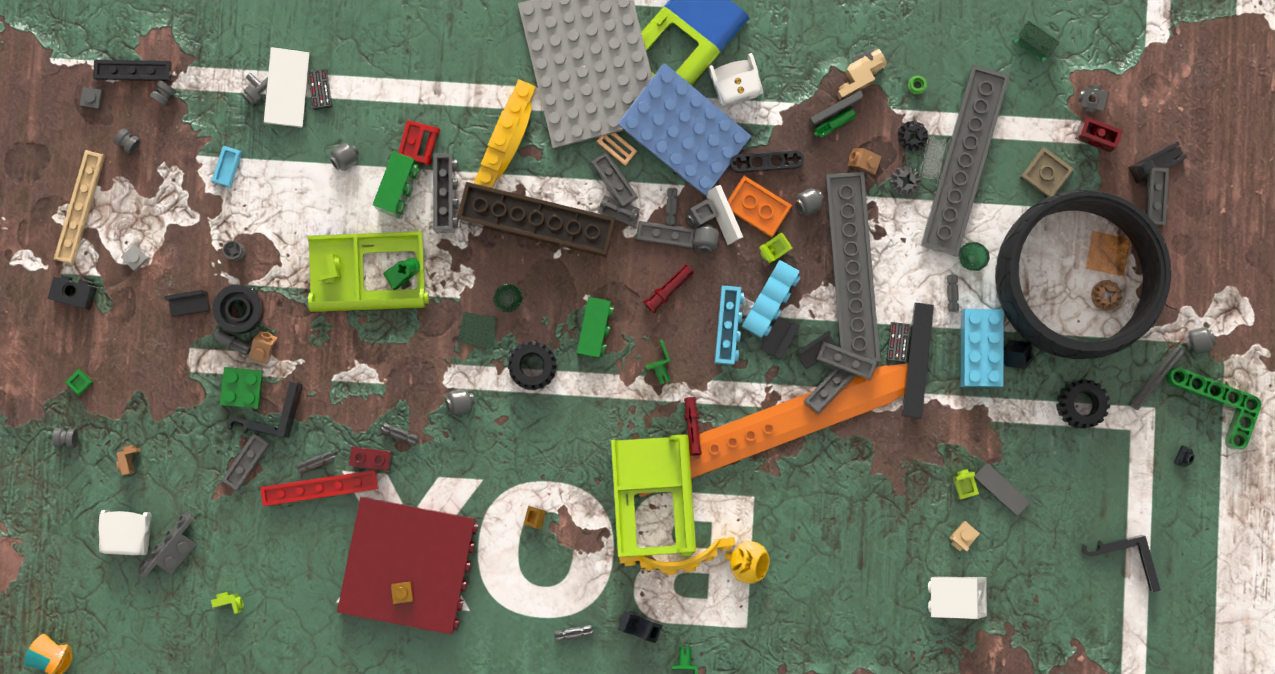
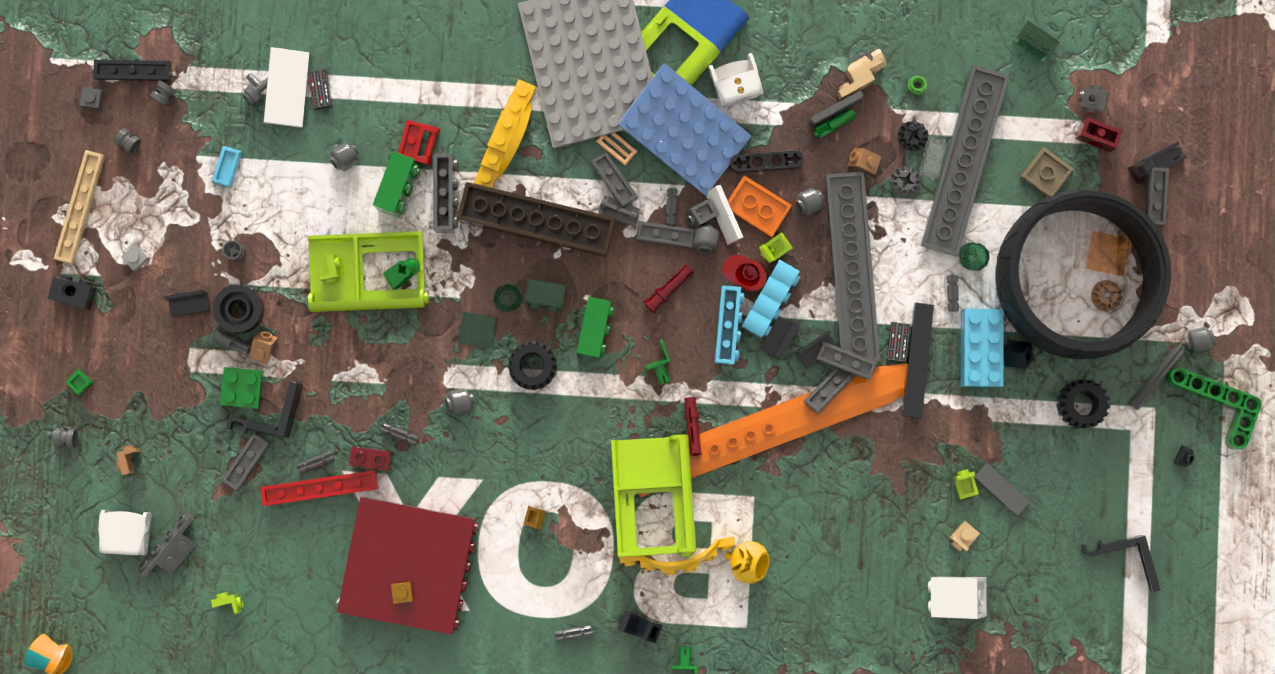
none -> clear green brick [524,279,567,312]
none -> red piece [722,255,767,291]

